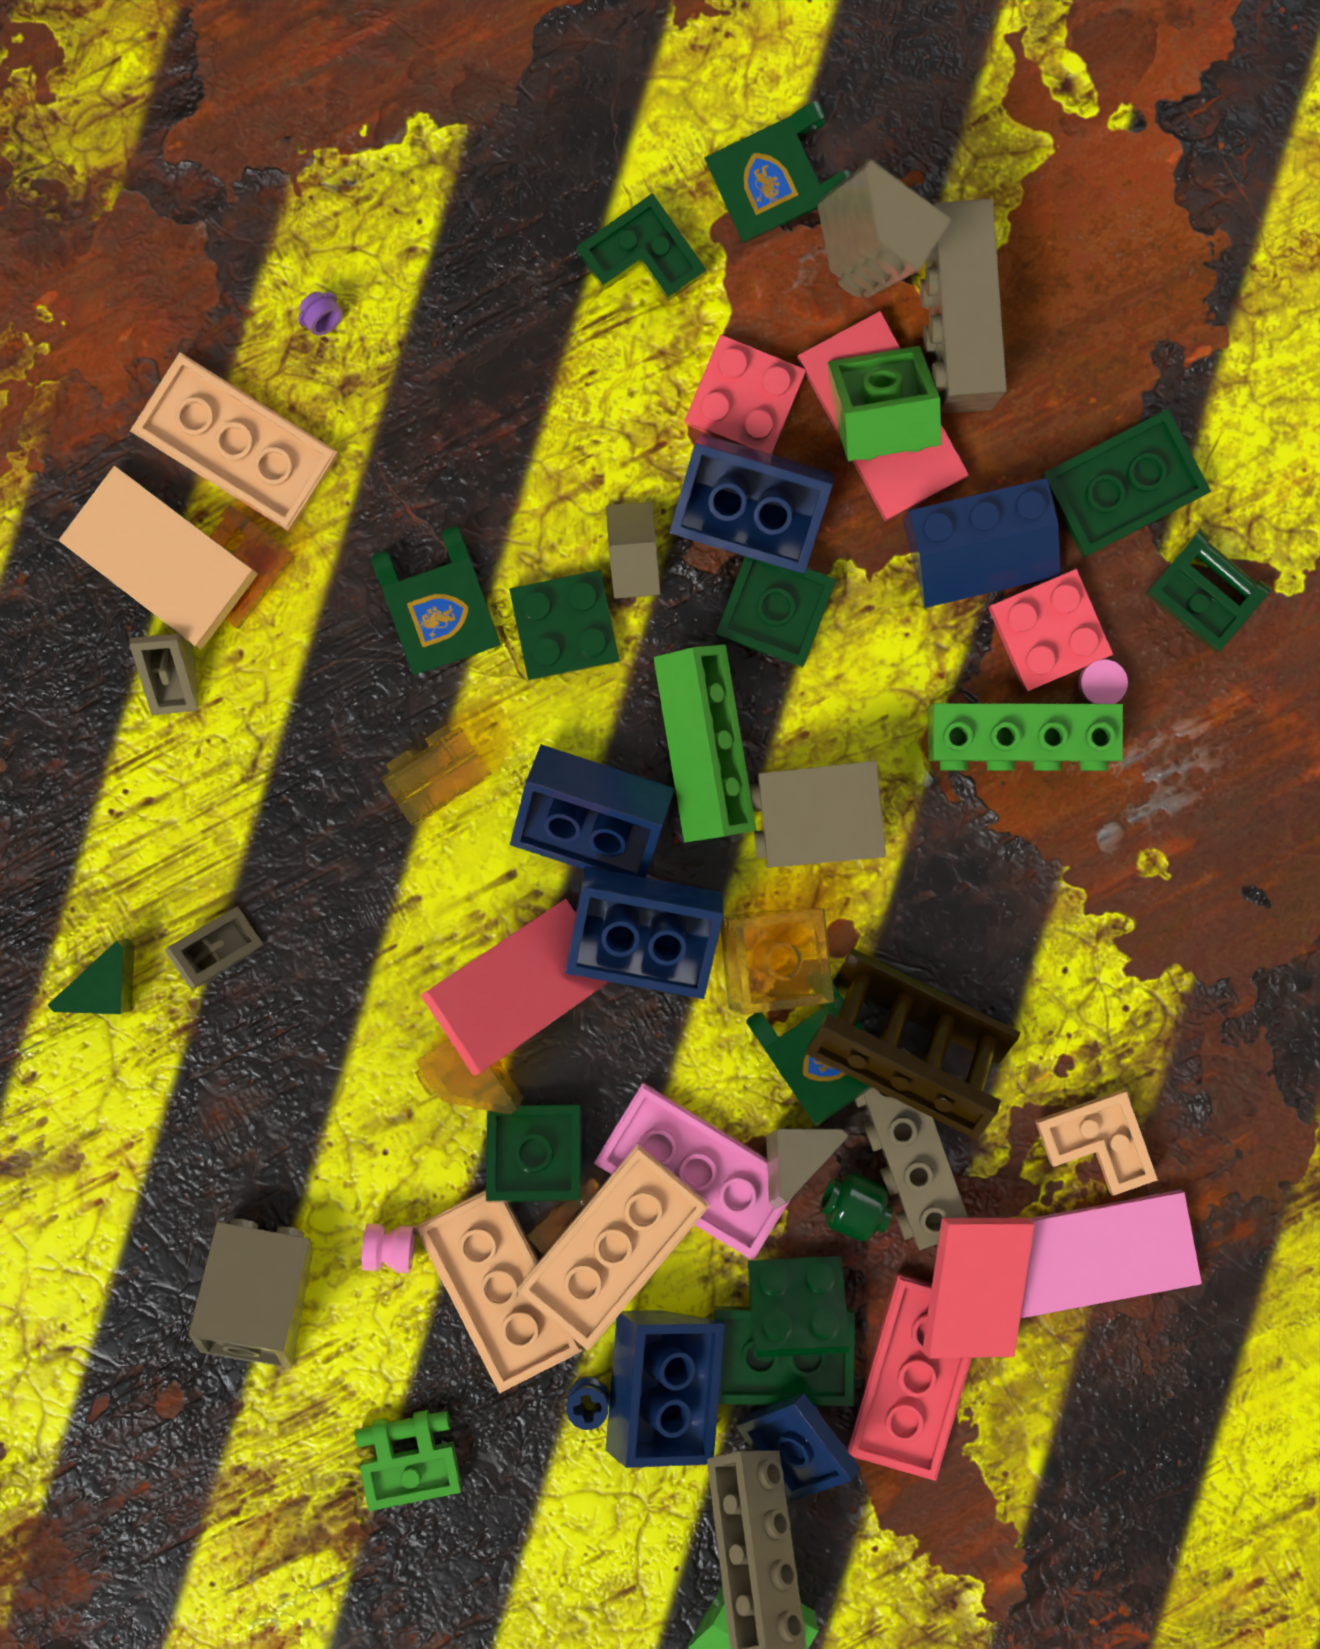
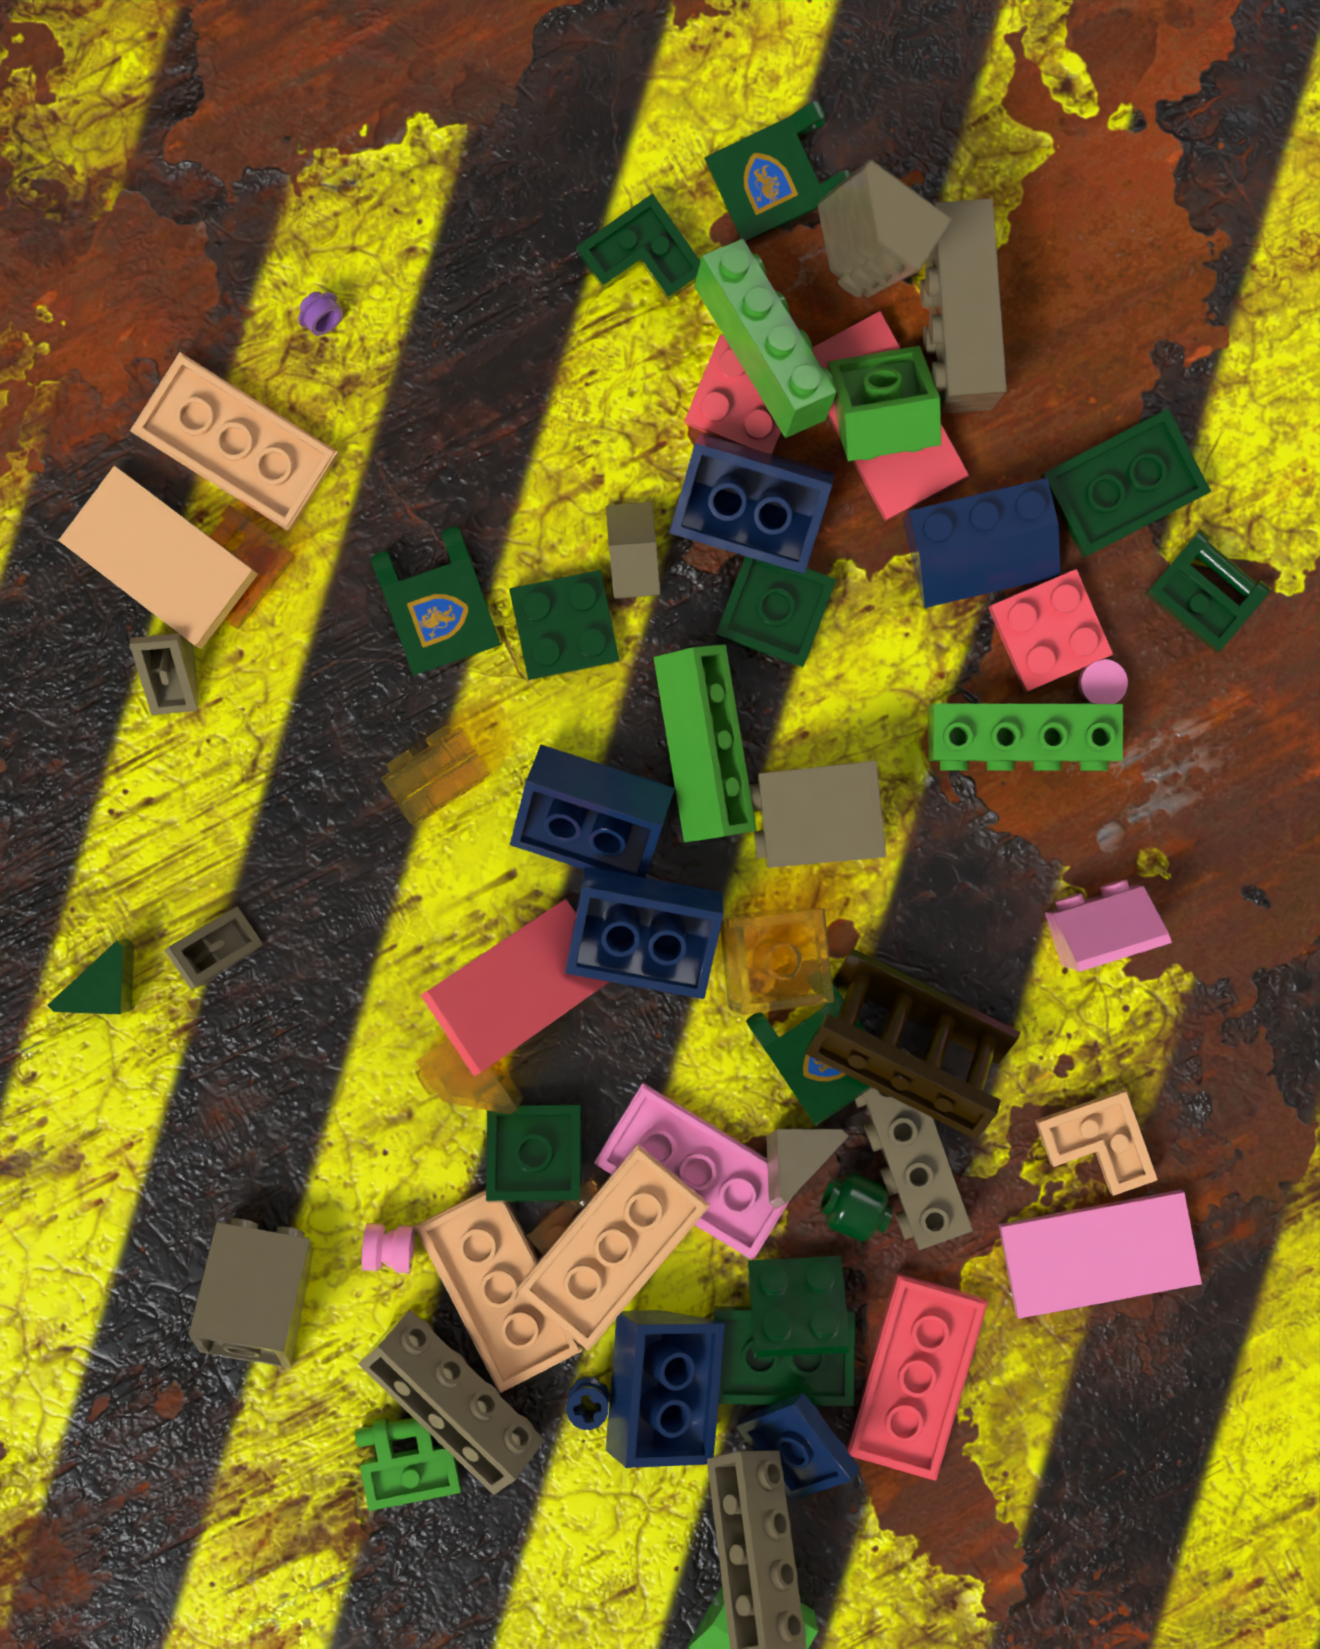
coral tile [922,1218,1035,1359] -> none
none -> dark tan brick [358,1309,545,1495]
none -> bright green brick [694,239,837,438]
none -> bright pink slope [1045,879,1172,972]

